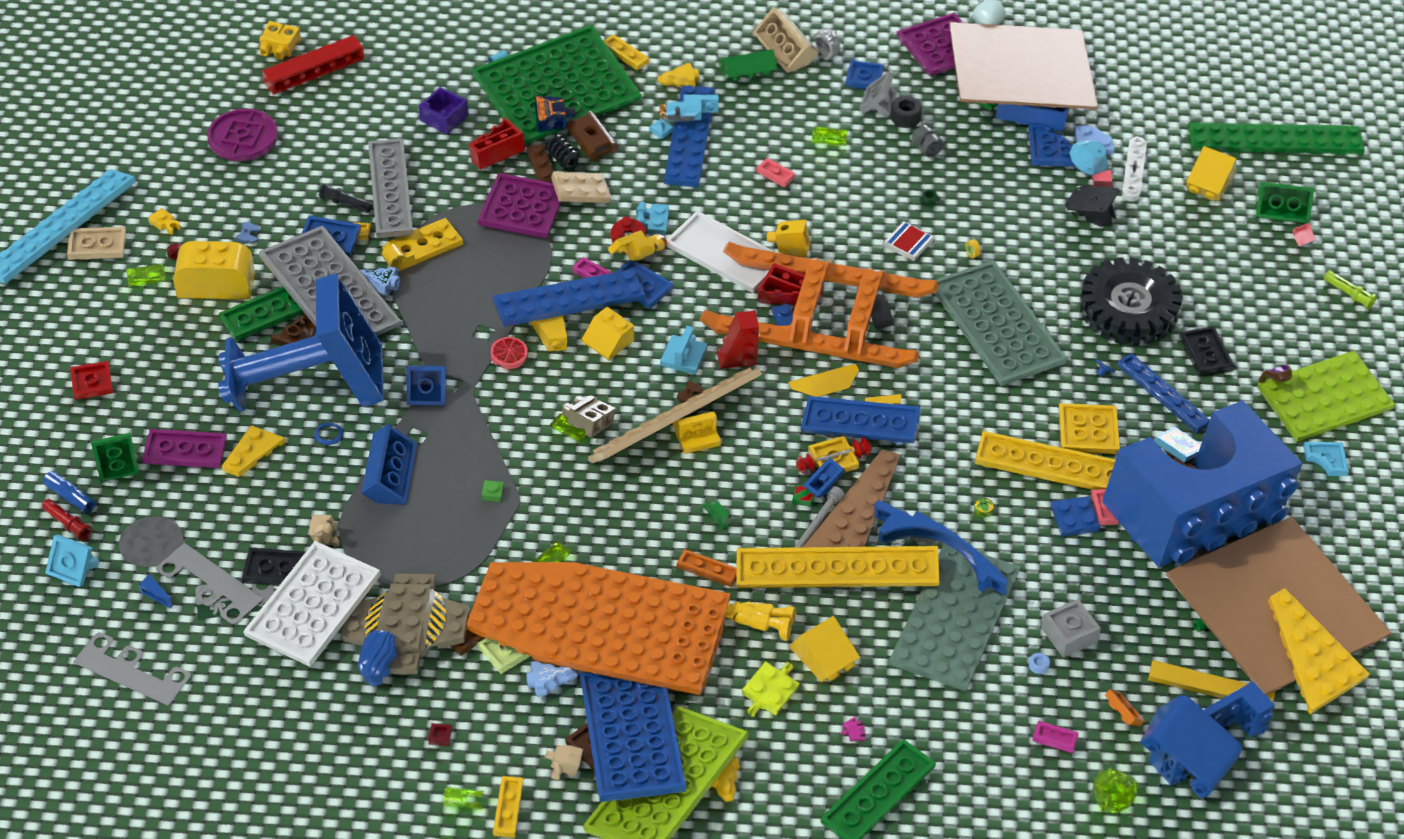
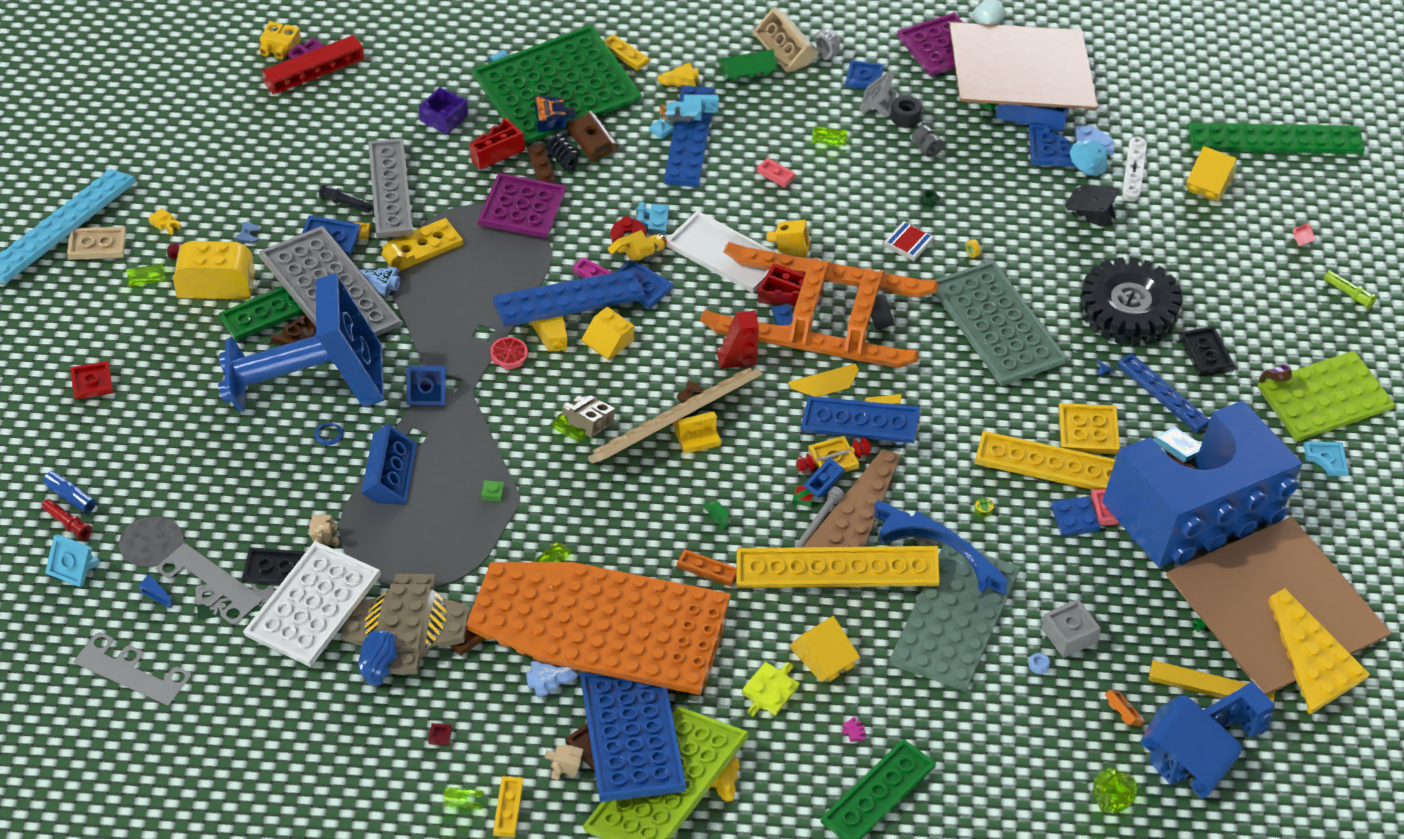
green slope [91,433,139,482] -> none
magenta plate [142,429,228,468] -> none
magenta plate [207,109,278,161] -> none
yellow wing [222,425,286,477] -> none
yellowish green tile [477,638,530,674] -> none
tan plate [551,172,611,203] -> none
medium azure bracket [660,326,708,375] -> none
yellow piece [726,602,796,641] -> none
dark pink plate [1032,721,1079,753] -> none
coral slope [1092,170,1112,187] -> none
green slope [1255,182,1315,223] -> none
none -> magenta slope [287,37,324,59]

